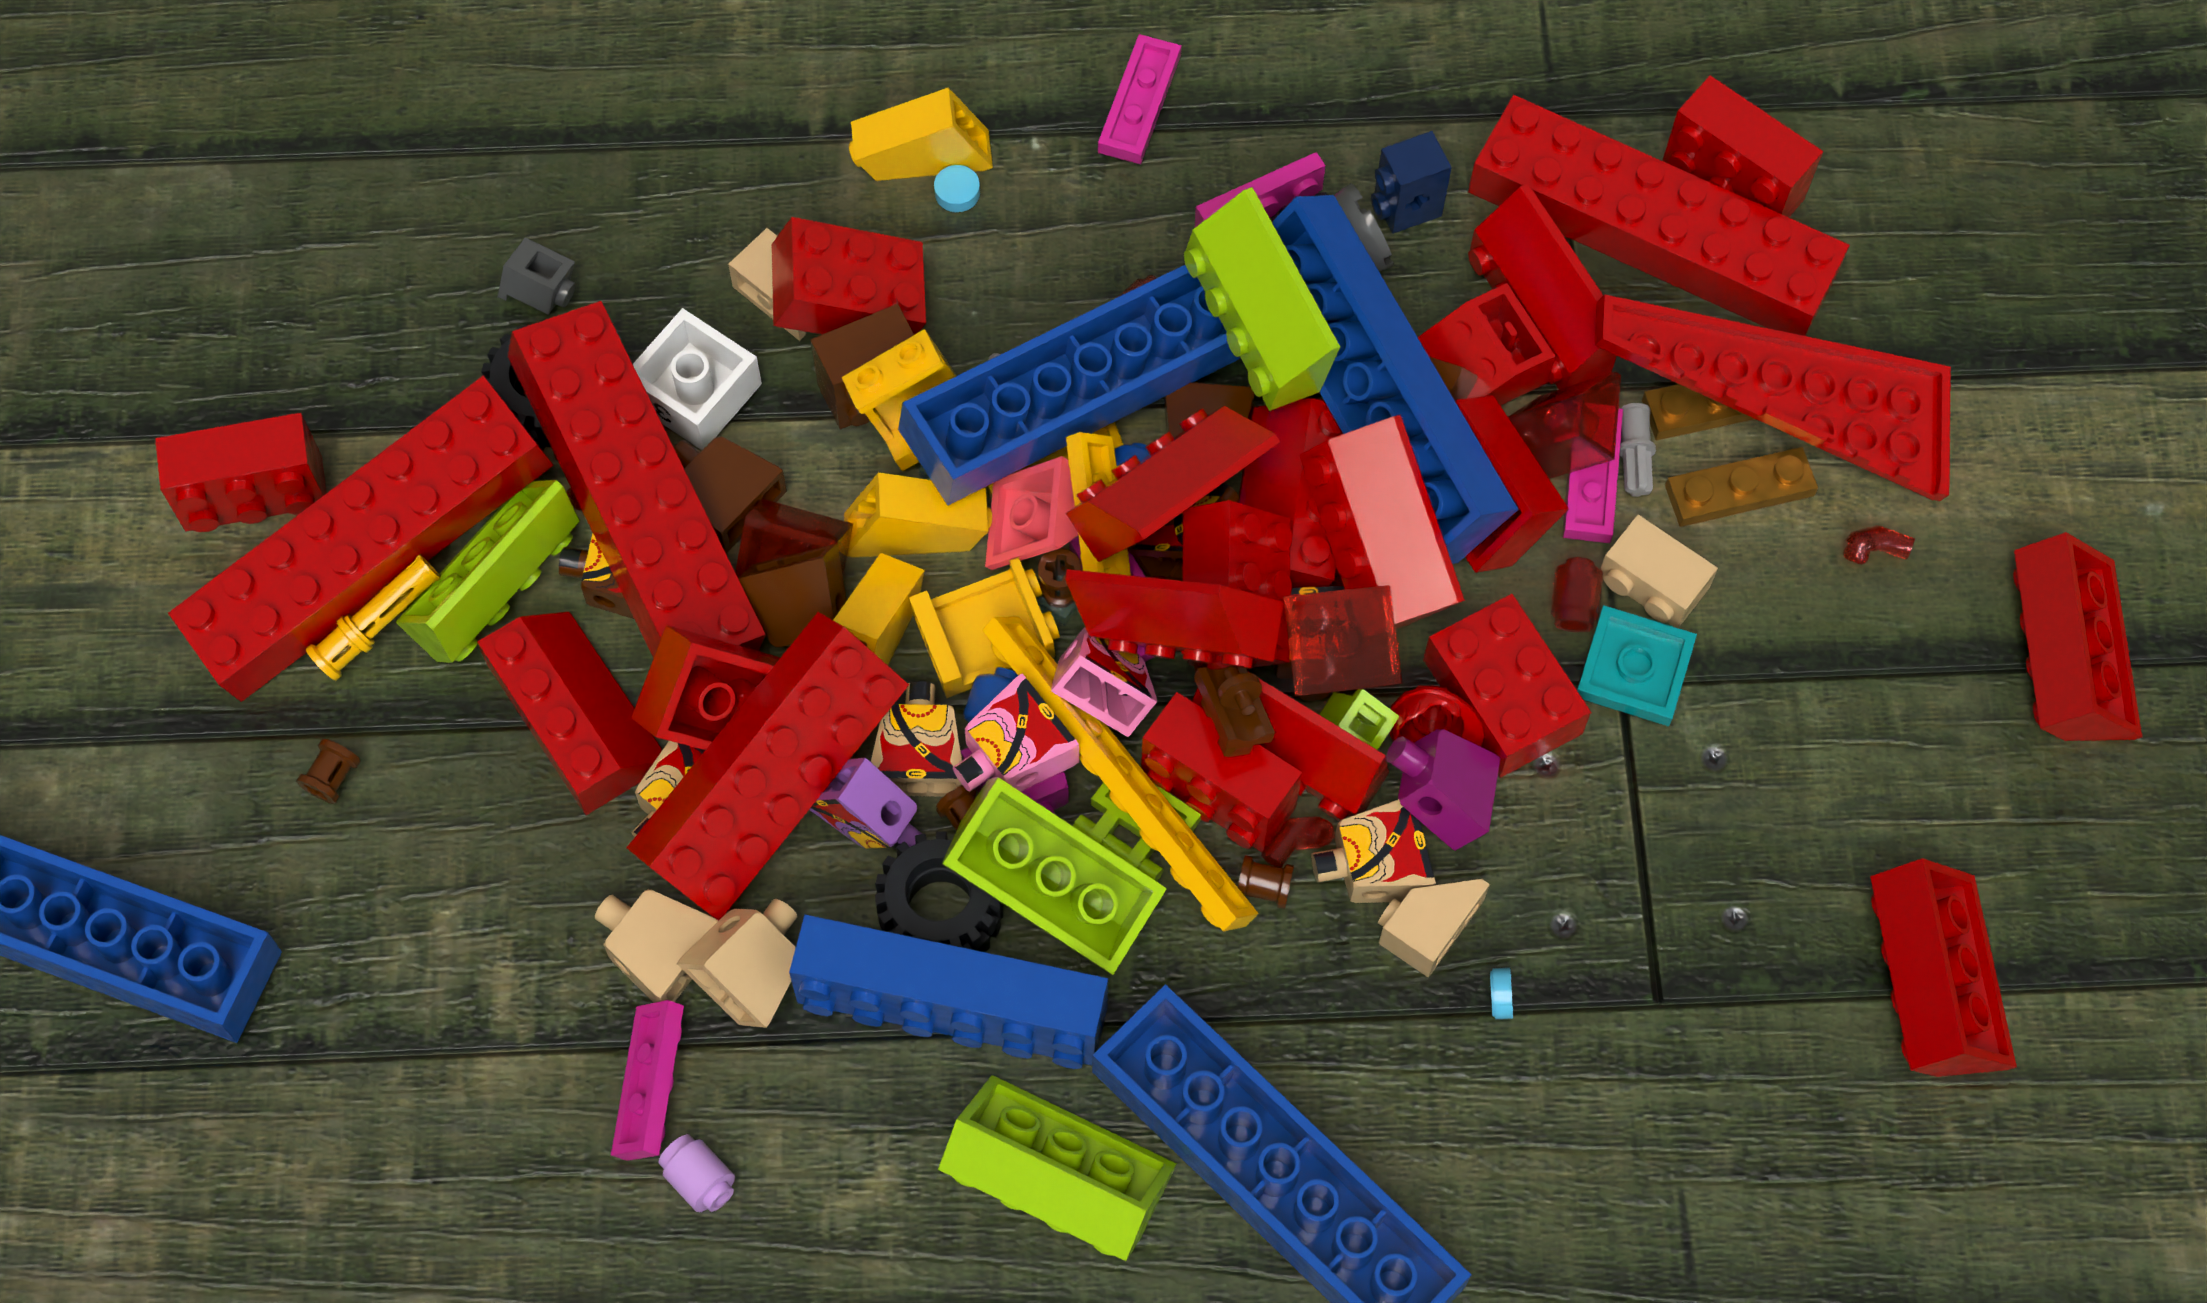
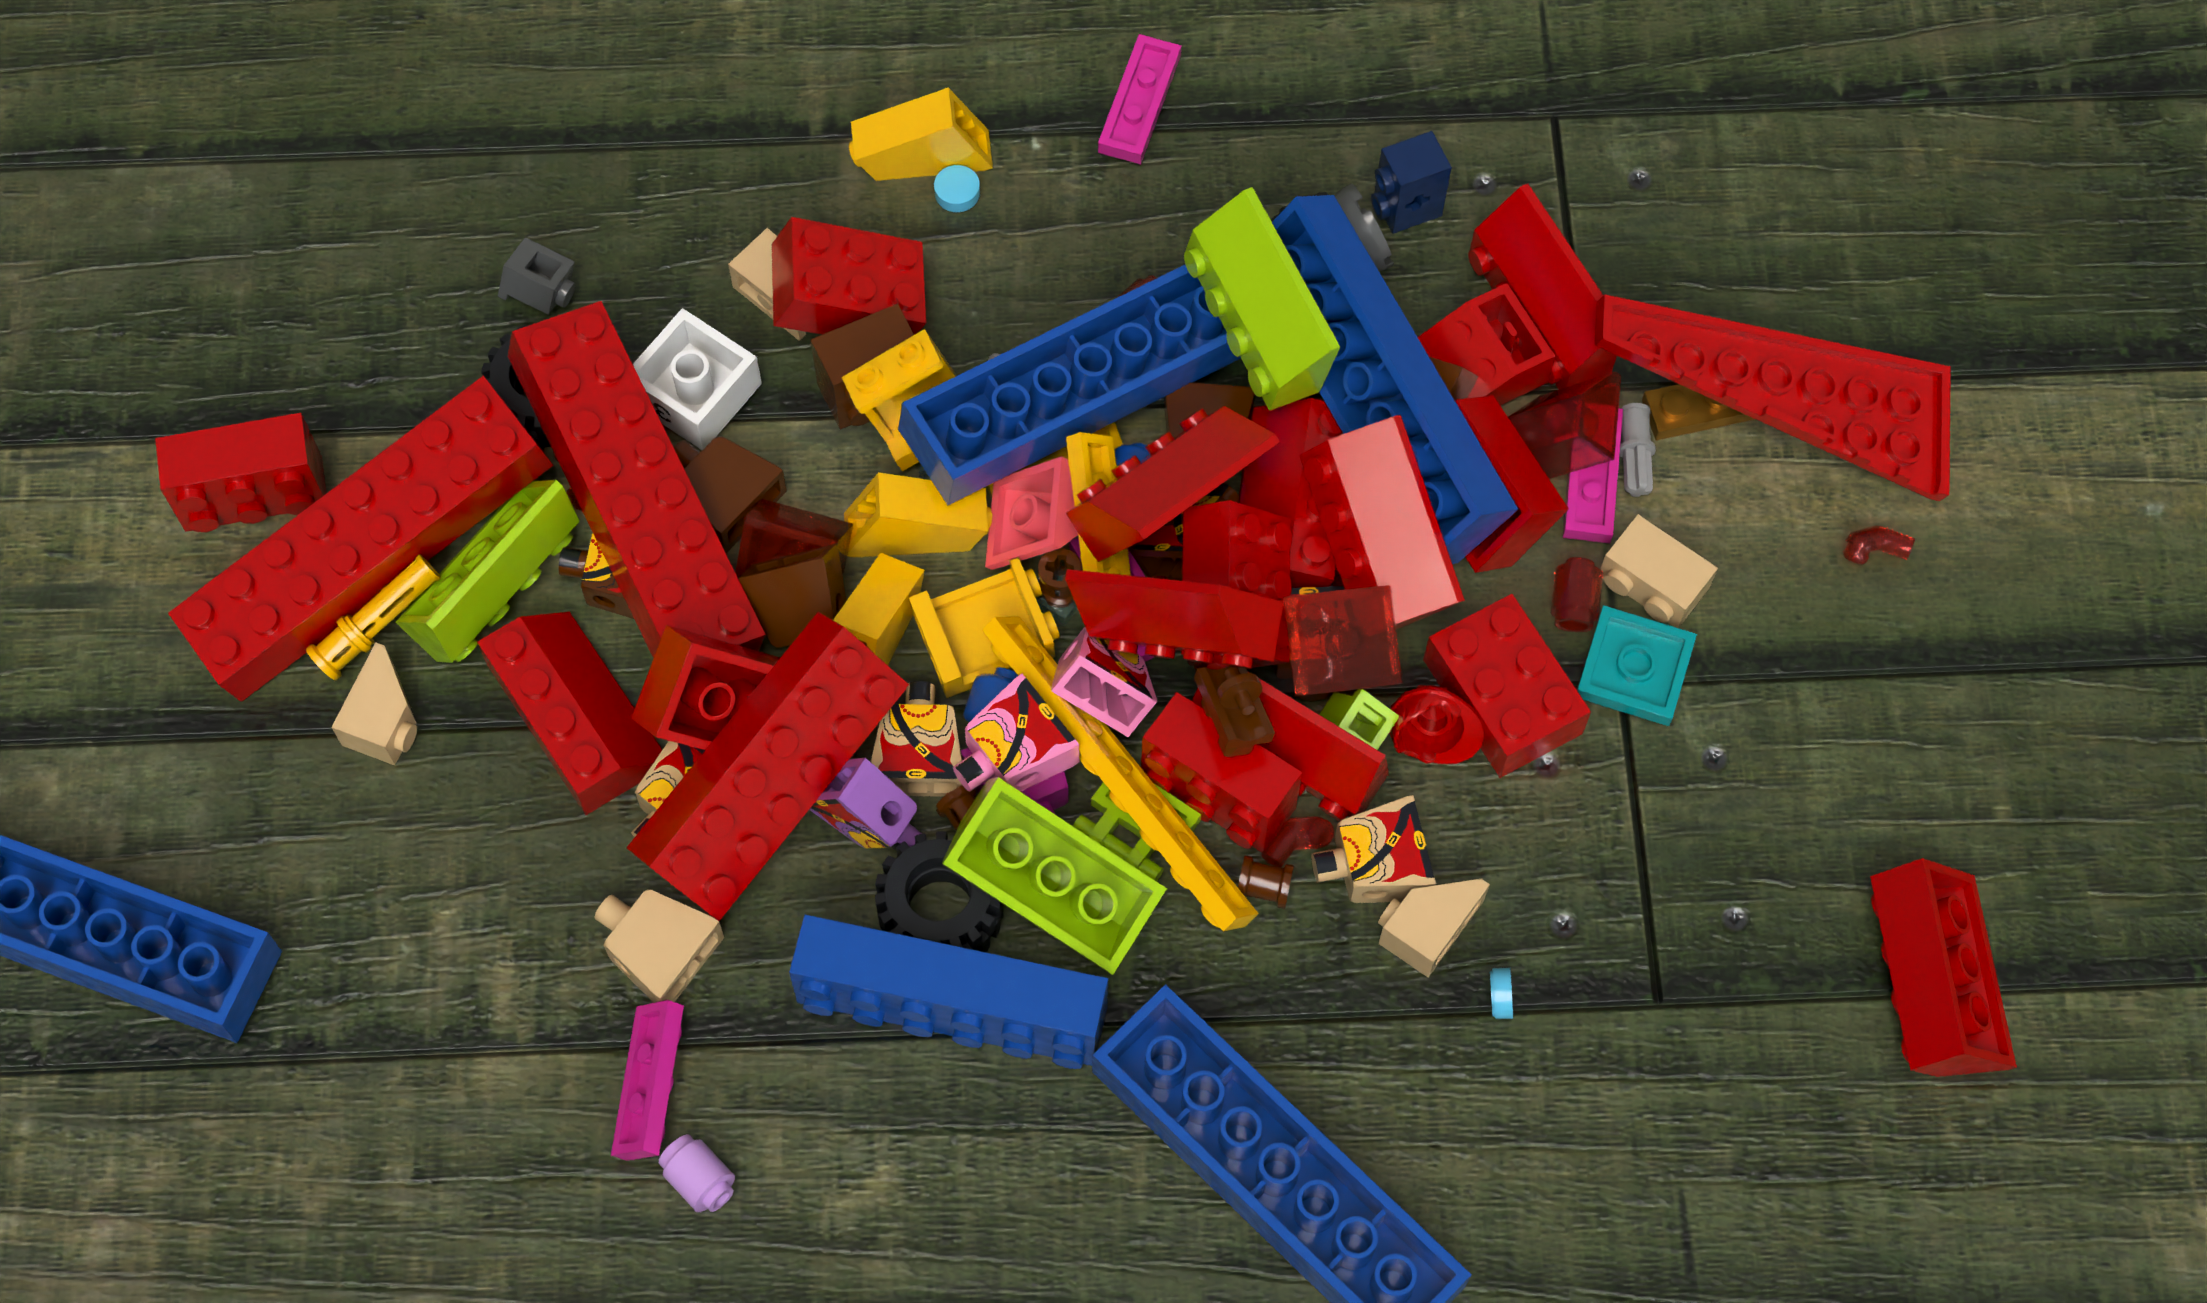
reddish brown bush [296,738,361,804] -> none
tan torso [676,899,797,1028] -> none
lime slope [938,1075,1177,1261] -> none
dark pink plate [1194,152,1326,228] -> none
magenta torso [1386,729,1501,851] -> none
red brick [1468,94,1850,336] -> none
red brick [1662,75,1823,217] -> none
pearl gold plate [1665,447,1818,527] -> none
red slope [2013,532,2142,741] -> none
none -> tan slope [332,643,417,765]

